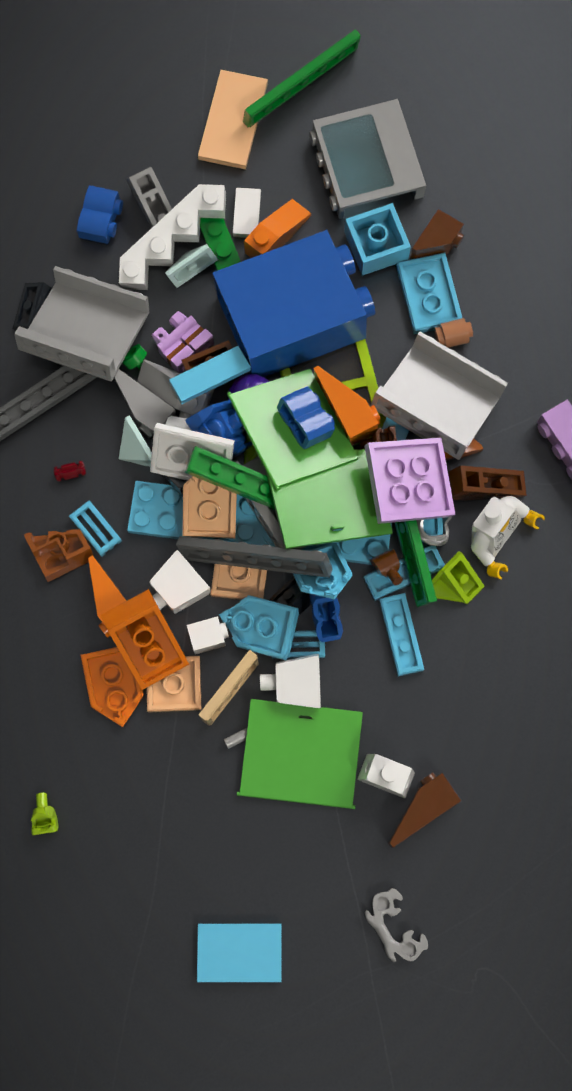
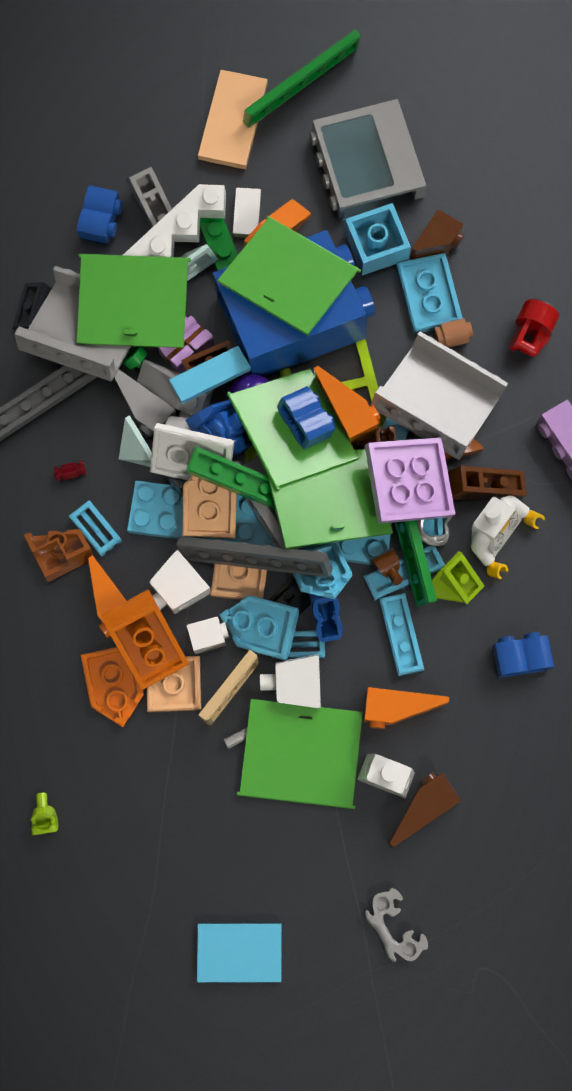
none -> bright green piece [77,254,191,348]
none -> bright green piece [217,216,361,336]
none -> orange slope [363,687,449,729]
none -> blue brick [492,632,554,678]
none -> red piece [509,299,560,357]

